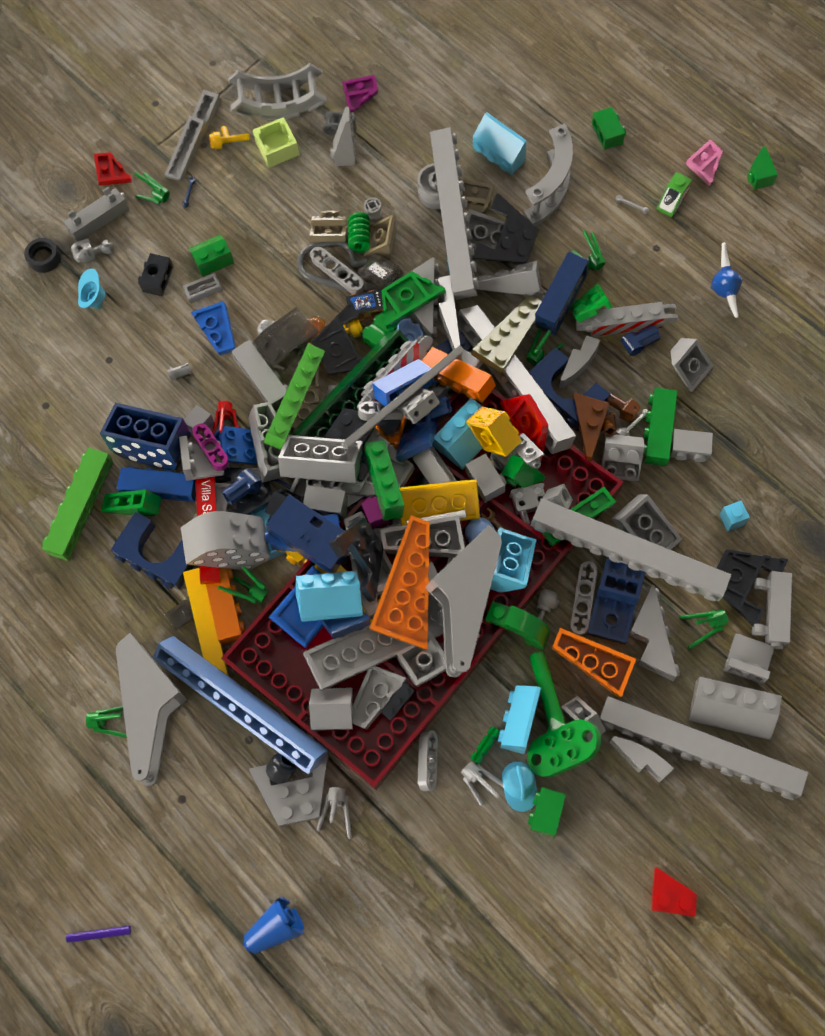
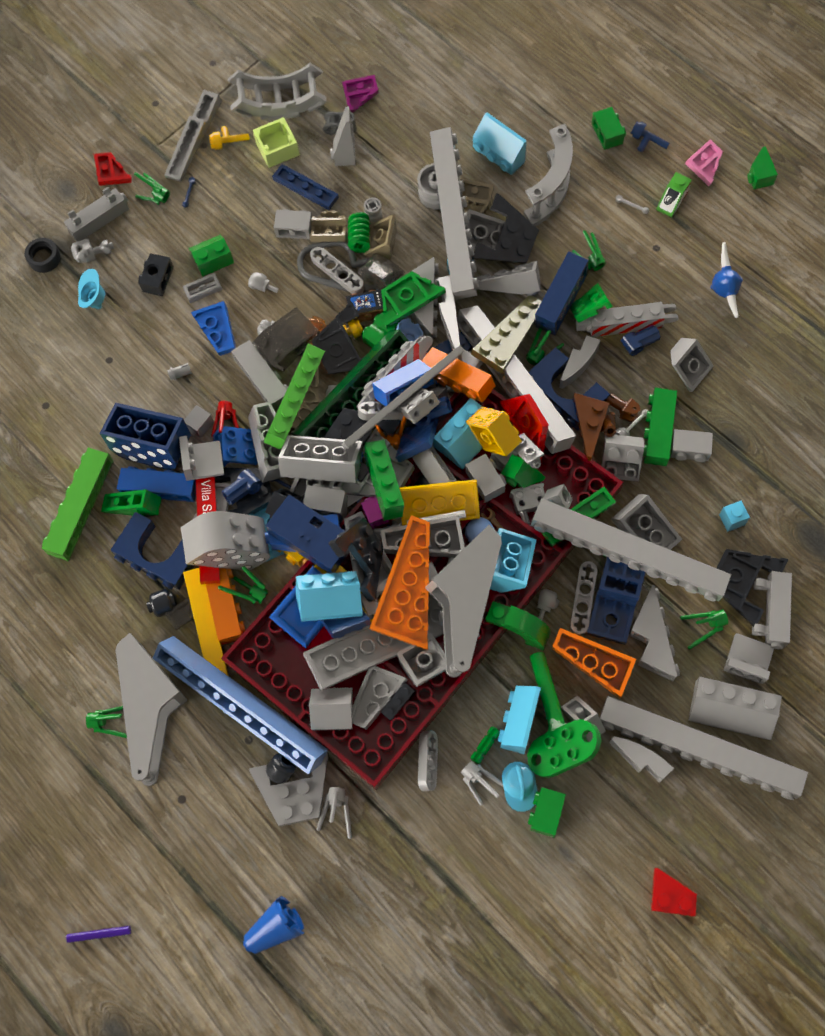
magenta beam [192,424,229,471] -> none
none -> black head [146,589,177,617]
none -> light grey piece [248,272,279,293]
none -> dark blue plate [272,164,339,210]
none -> light grey brick [274,209,312,239]
none -> dark blue piece [630,121,670,152]

